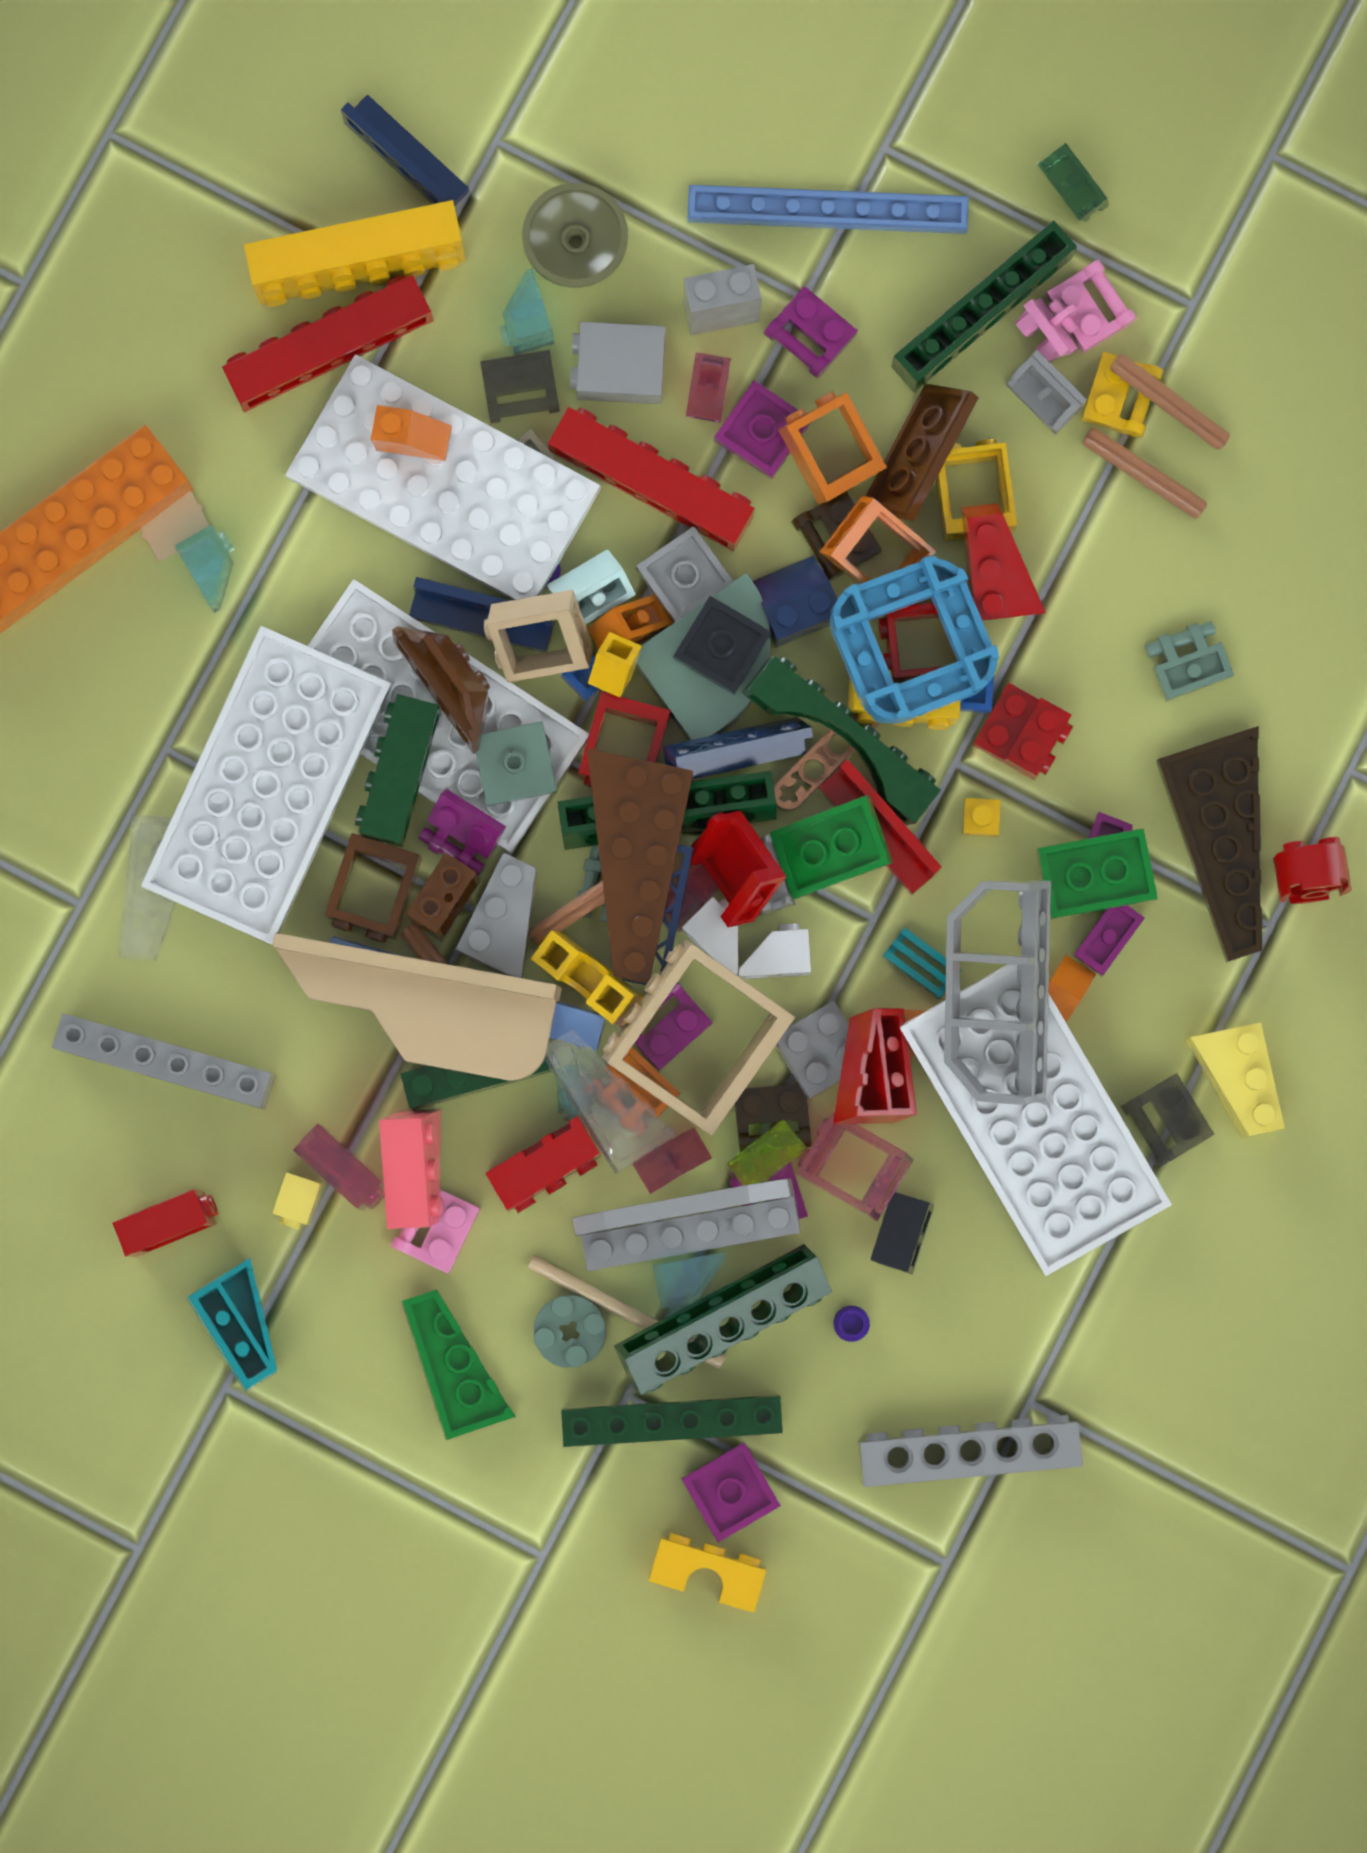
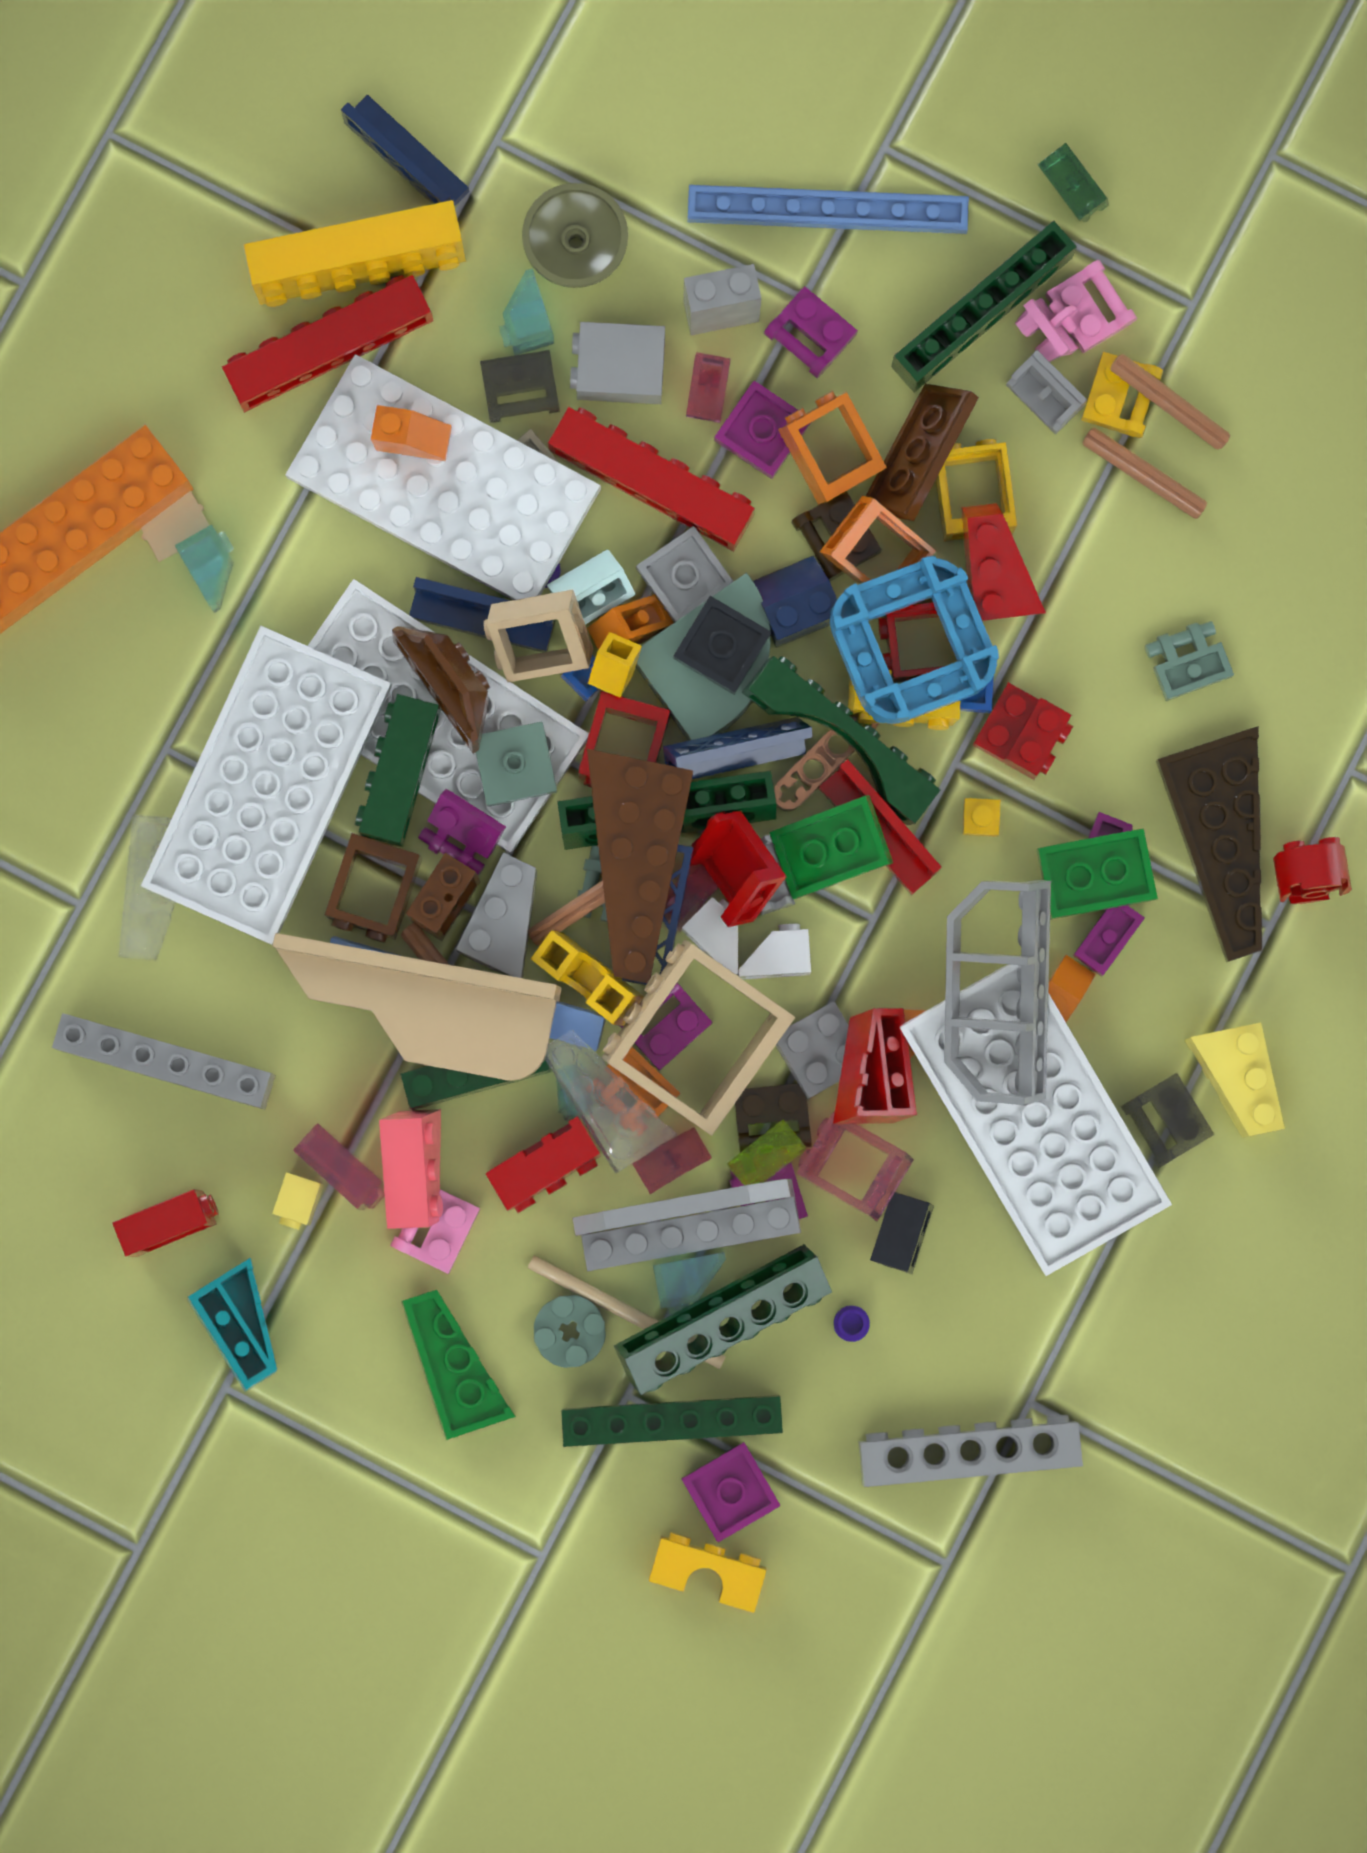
teal tile [882,927,961,1000] -> none

